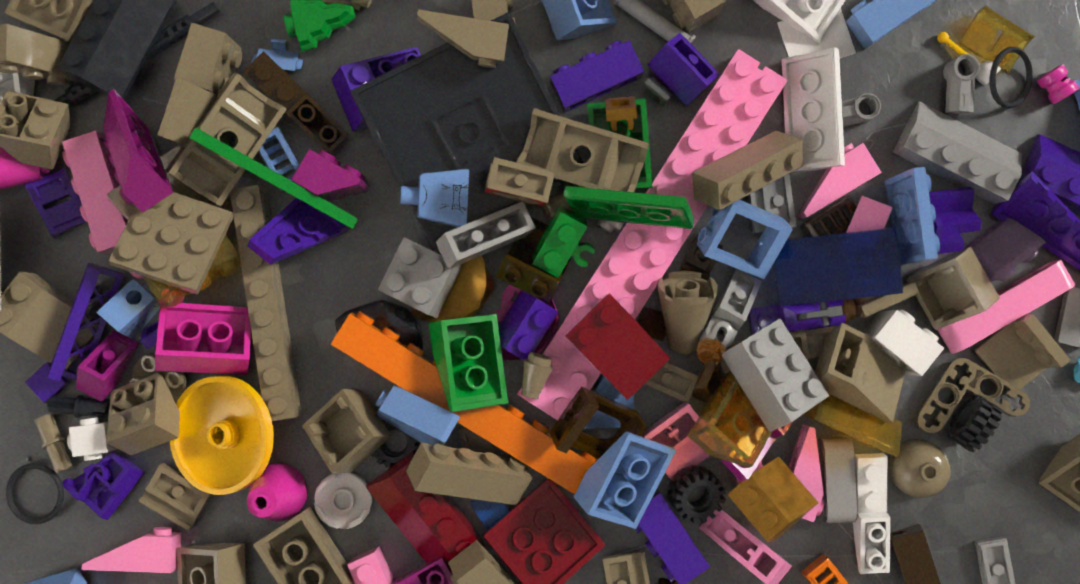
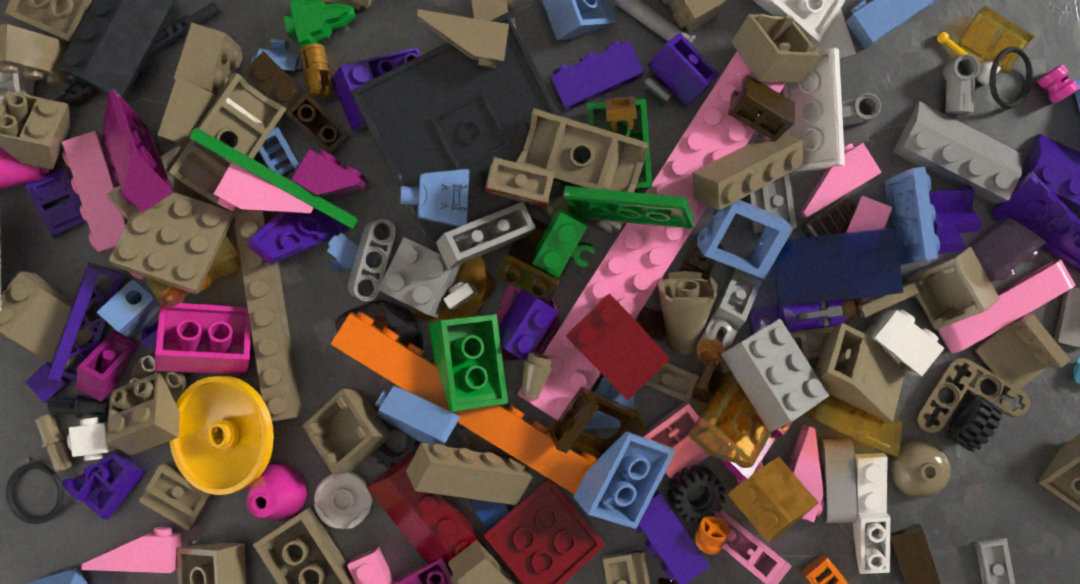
none -> bright pink slope [214,162,313,214]
none -> pearl gold hinge [299,43,333,100]
none -> medium blue piece [327,232,373,274]
none -> light grey beam [348,218,396,301]
none -> white plate [444,282,480,309]
none -> orange wheel [694,516,729,554]
none -> dark brown hinge [728,74,795,142]
none -> dark tan container [731,14,821,83]

